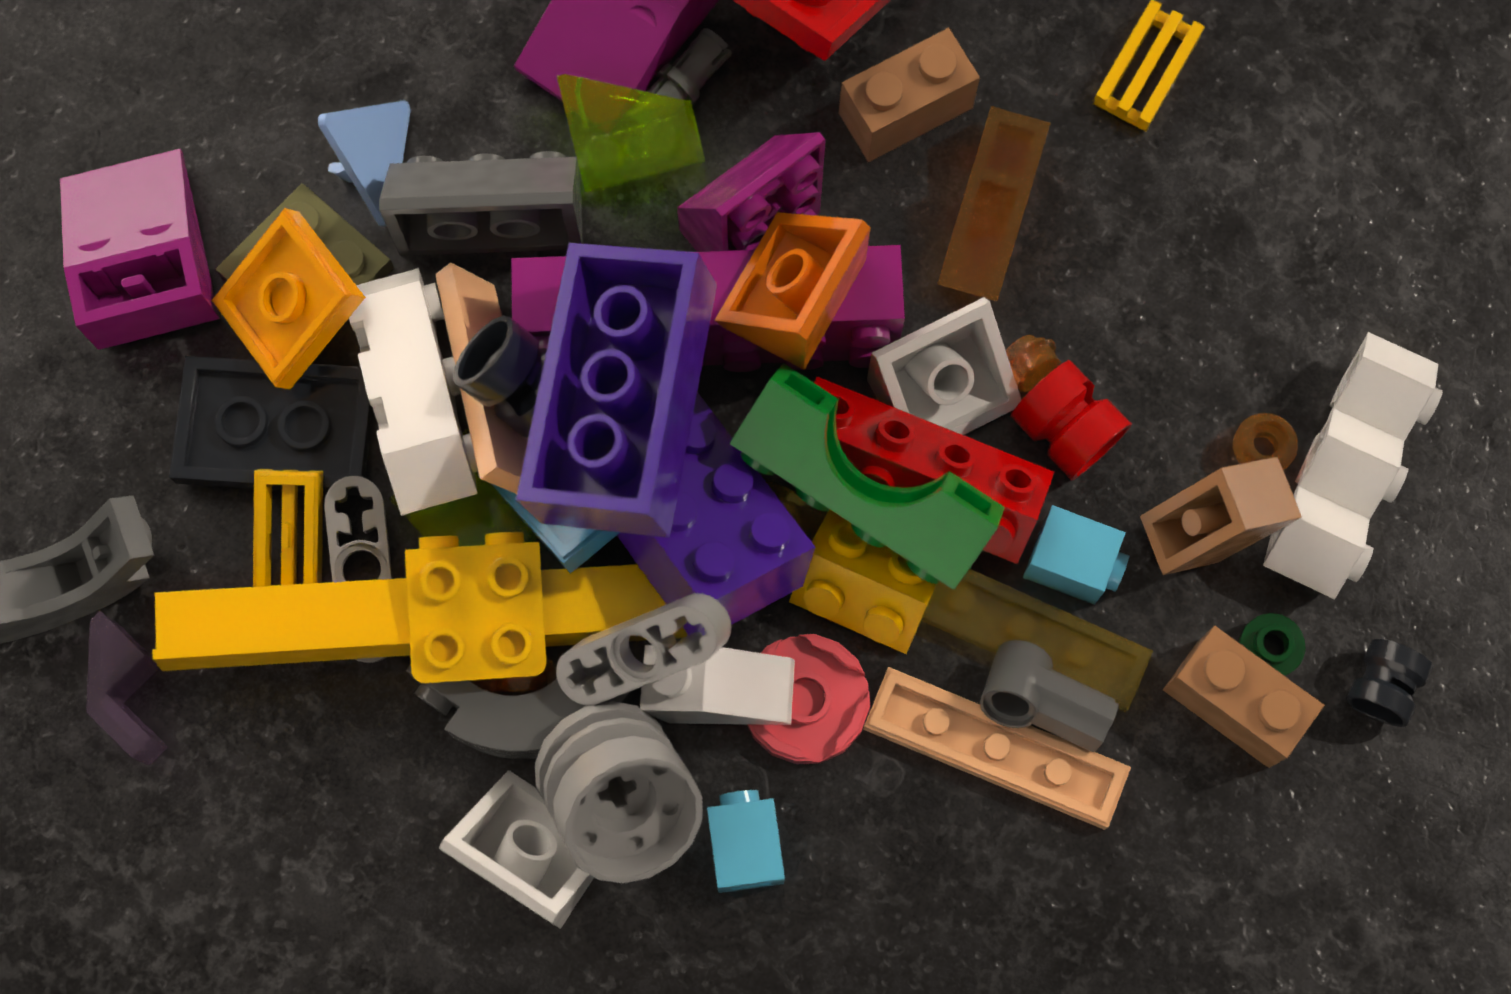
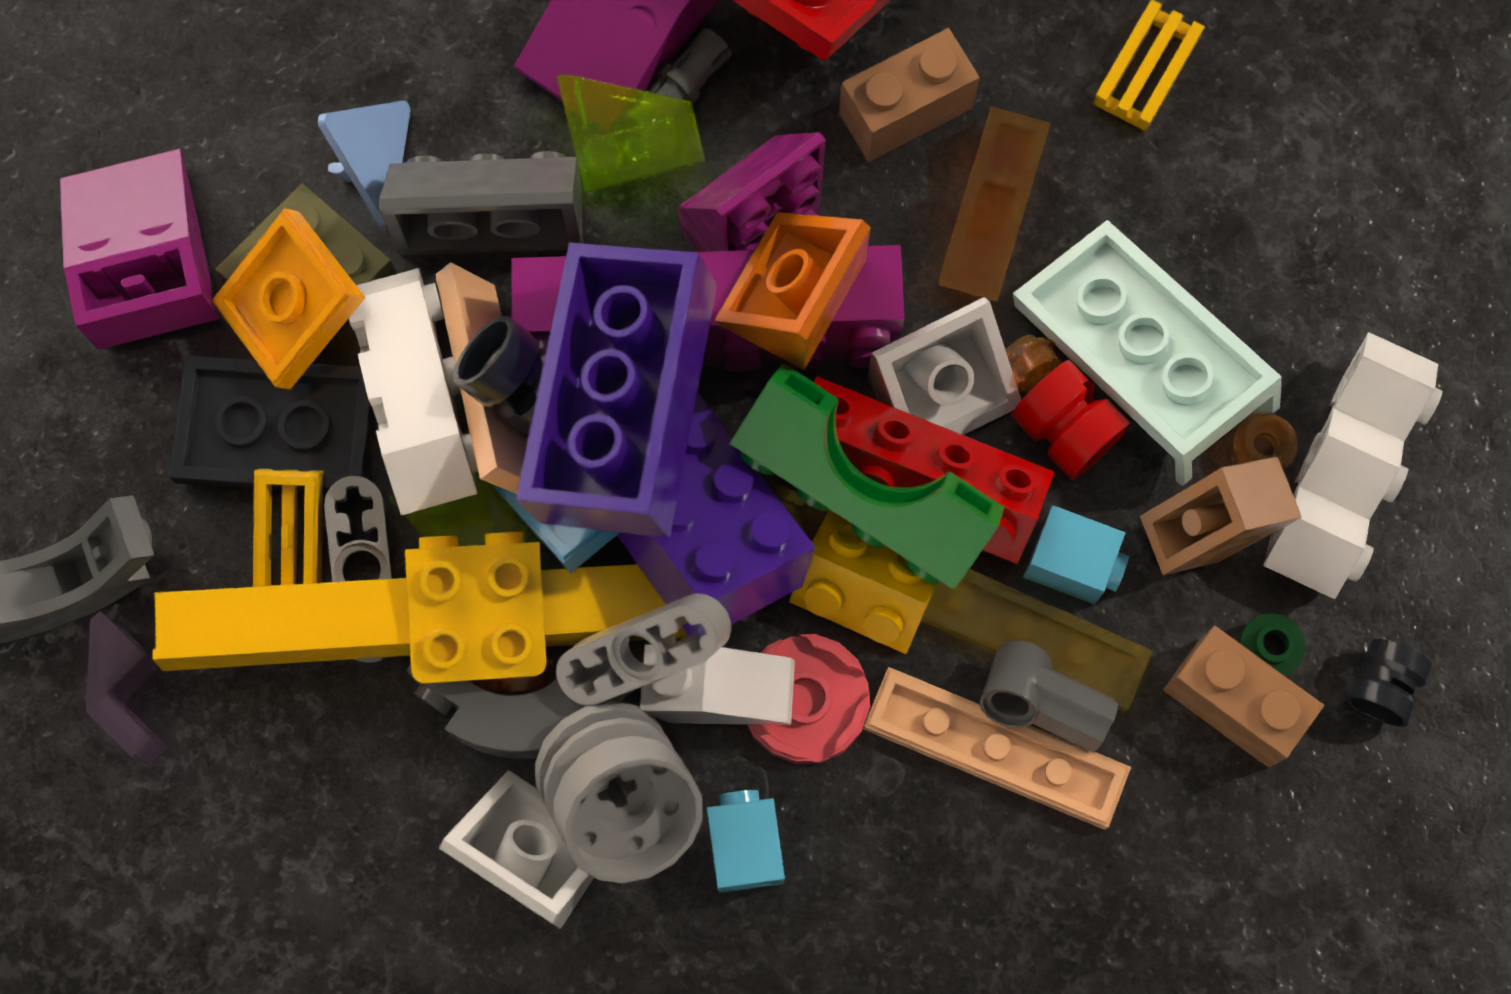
none -> light aqua plate [1013,220,1282,486]

